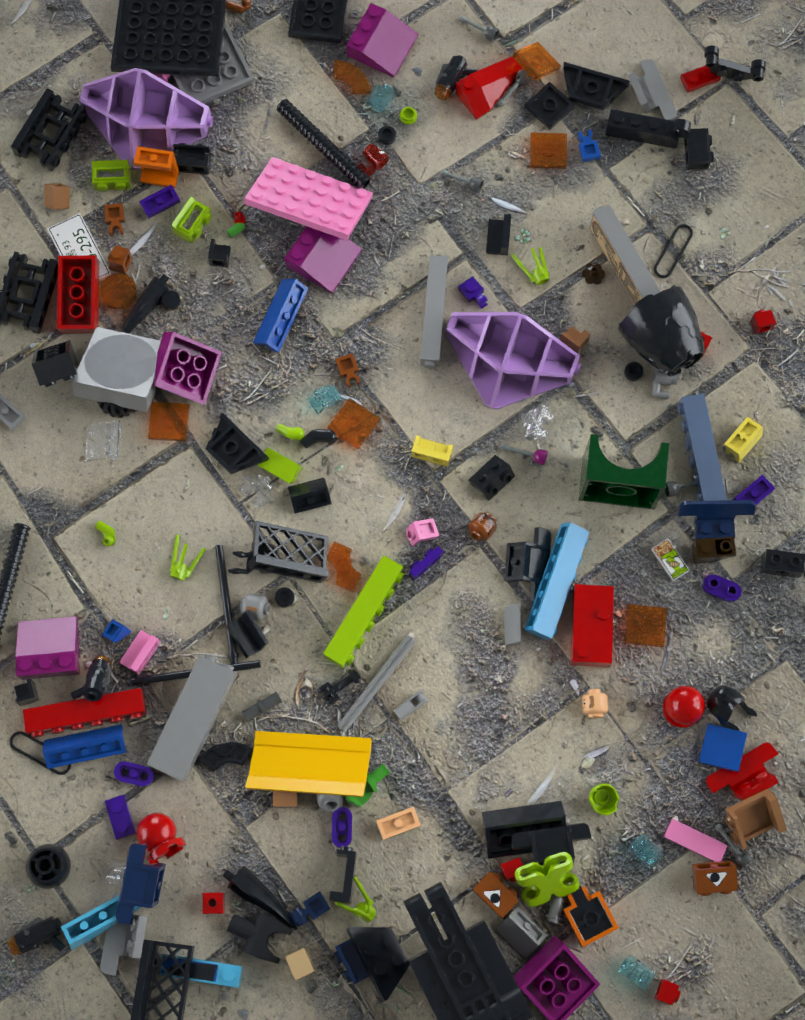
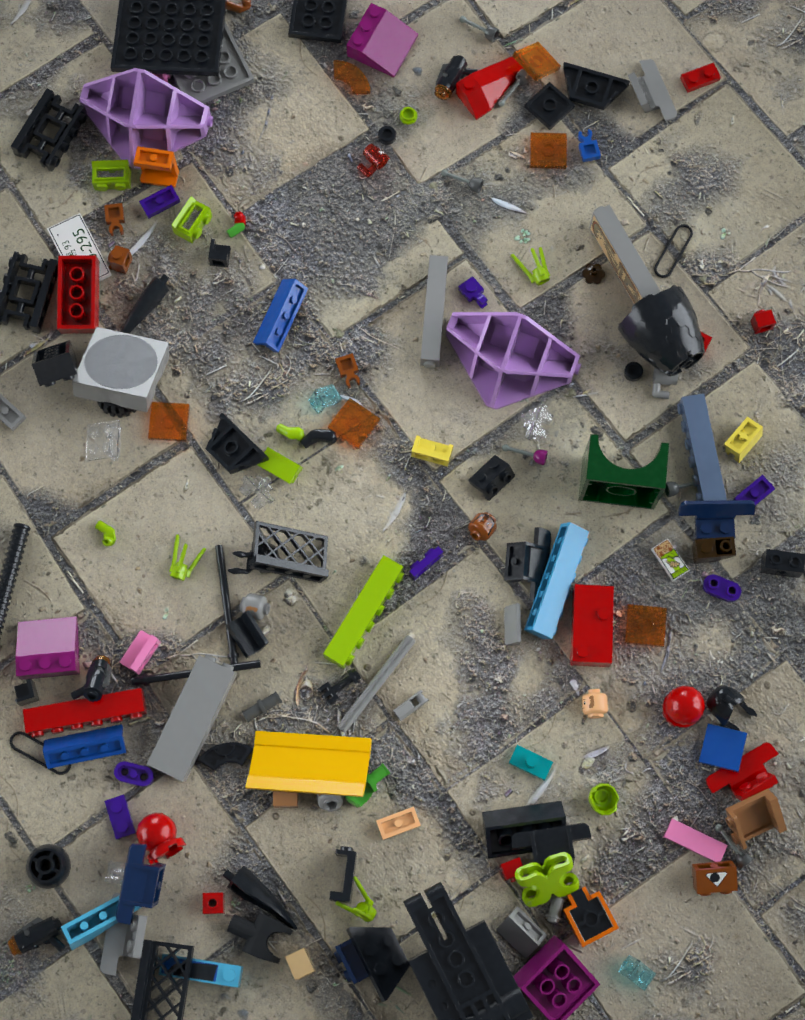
medium nougat panel [44,183,70,210] -> none
clear orange tile [100,273,137,309] -> none
blue slope [101,619,131,643] -> none
magenta slope [153,332,222,405] -> none
black tile [162,290,181,310] -> none
black hinge [173,143,211,174] -> none
bright pink plate [244,157,373,240] -> none
black tile [275,587,295,608] -> none
black piece [276,99,371,189] -> none
slope [285,226,362,293] -> none
black panel [288,478,332,514] -> none
dark blue plate [290,891,331,927] -> none
clear orange tile [327,541,361,592] -> none
dark purple plate [332,807,353,848] -> none
clear light blue bracket [367,83,396,113] -> none
bright pink bracket [406,518,439,546] -> none
dark orange brick [472,871,519,919] -> none
black panel [486,214,511,256] -> none
medium nougat panel [560,327,590,354] -> none
black hinge [605,109,691,149] -> none
clear light blue bracket [630,833,664,870] -> none
red plate [654,979,681,1006] -> none
black hinge [684,128,714,170] -> none
black plate [704,45,766,82] -> none
none -> teal tile [509,745,553,781]

